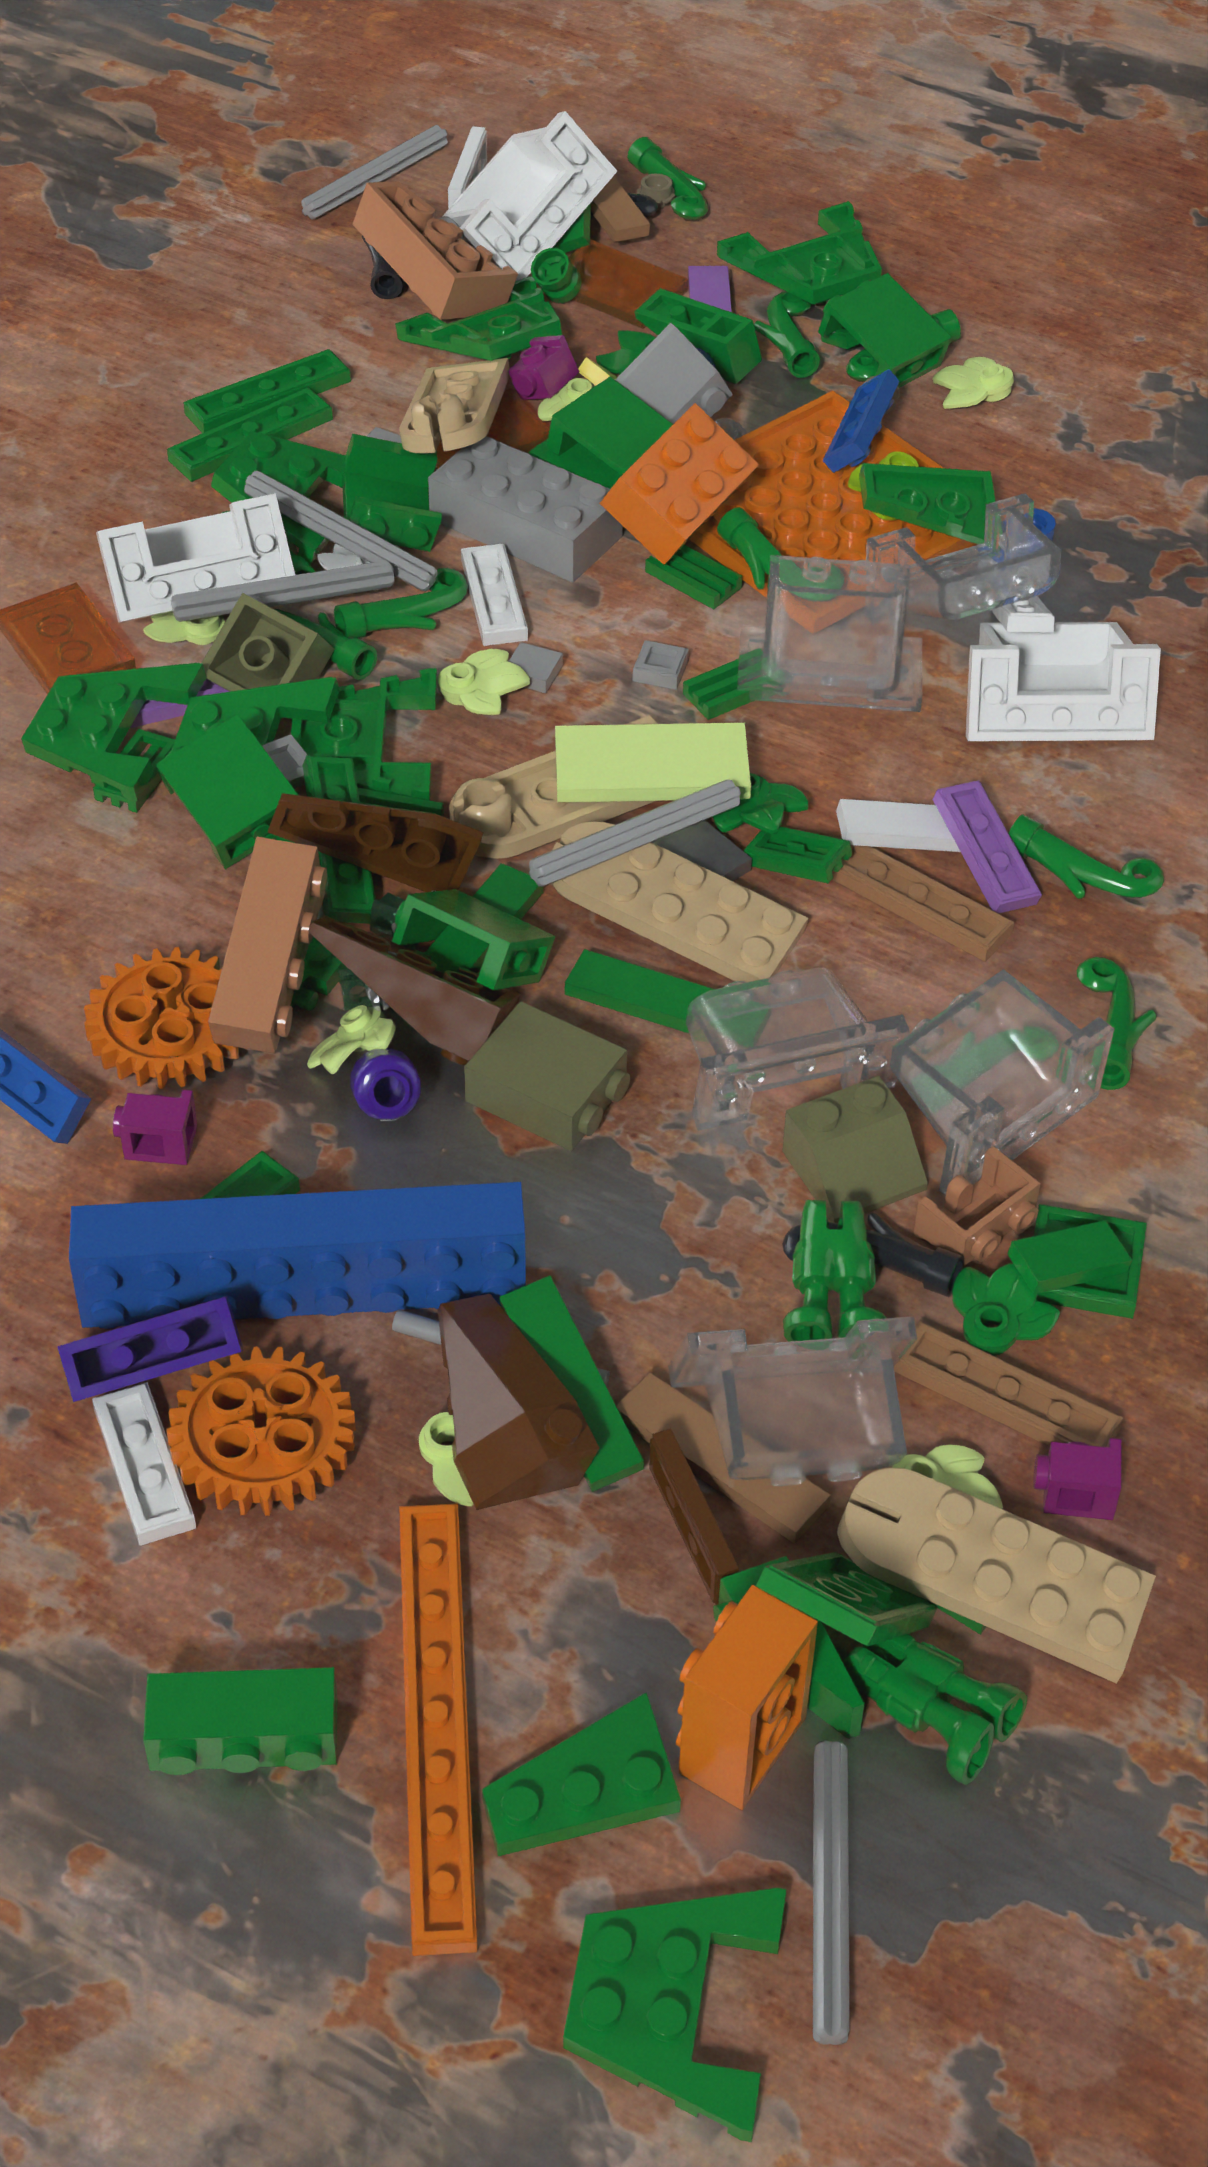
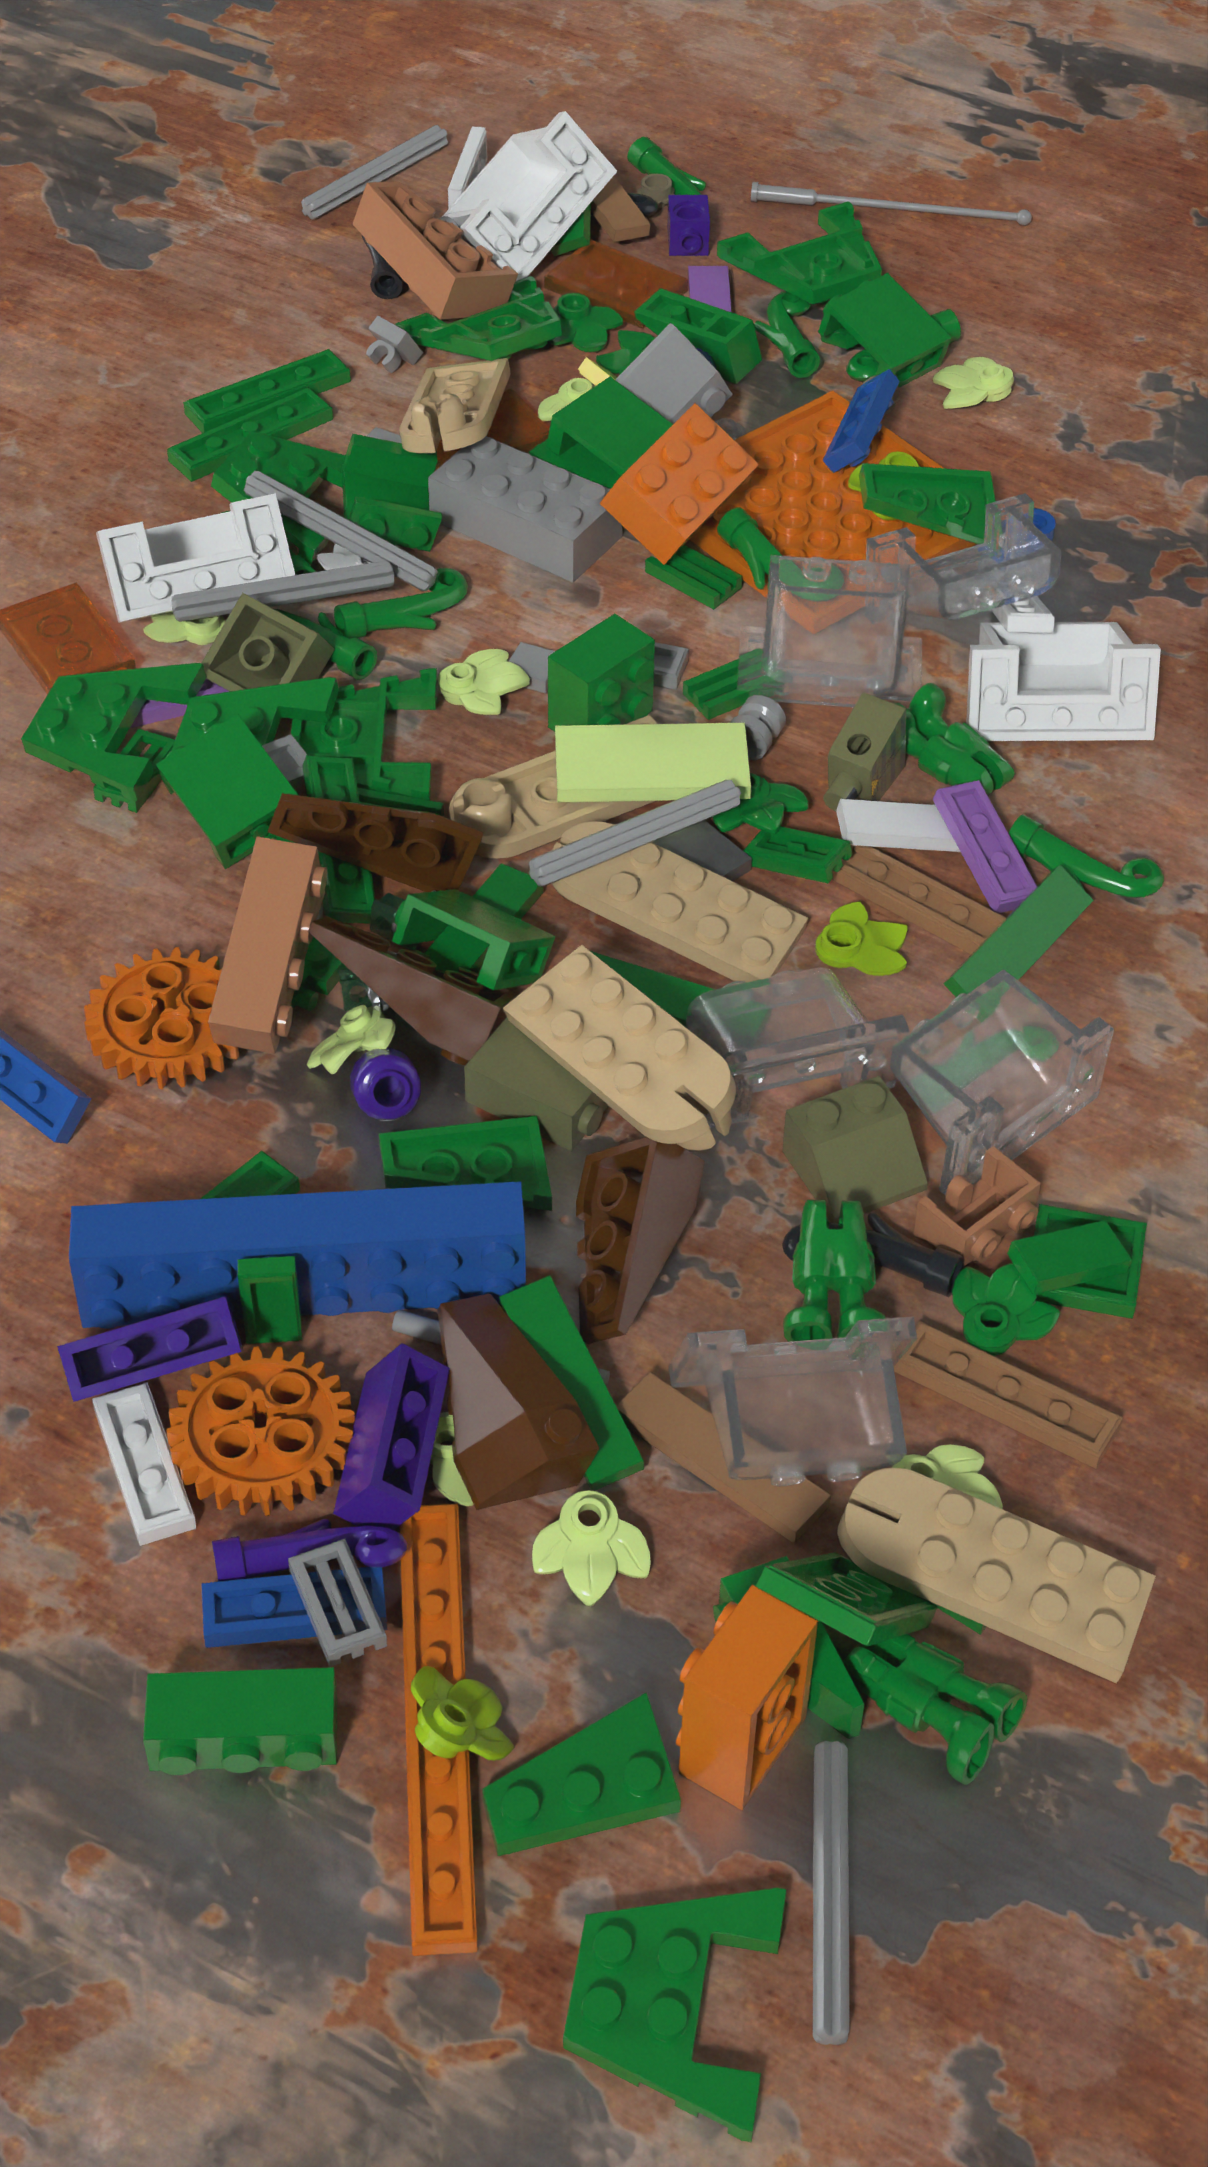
magenta brick [113,1090,197,1165] -> none
white tile [461,544,528,646] -> none
magenta brick [508,335,579,400] -> none
green wheel [531,248,582,303] -> none
reddish brown tile [649,1428,739,1605] -> none
magenta brick [1033,1438,1121,1520] -> none
green plant [1076,957,1157,1090] -> none
none -> blue plate [201,1567,387,1648]
none -> dark purple plant [212,1519,408,1582]
none -> green tile [237,1256,302,1344]
none -> light grey tile [288,1539,387,1667]
none -> dark purple brick [333,1343,450,1530]
none -> light grey tile [366,315,423,373]
none -> green wing [379,1116,552,1211]
none -> lime plate [411,1666,514,1761]
none -> tan plate [503,945,736,1151]
none -> yellowish green plate [532,1490,651,1607]
none -> green plate [548,293,623,352]
none -> green brick [548,613,655,732]
none -> reddish brown wedge [576,1137,705,1344]
none -> dark purple brick [667,195,710,256]
none -> light grey wheel [730,695,786,760]
none -> light grey piece [751,182,1032,225]
none -> lime plate [815,902,907,976]
none -> olive torso [823,692,906,812]
none -> green piece [895,683,1015,796]
none -> green tile [943,865,1094,1020]

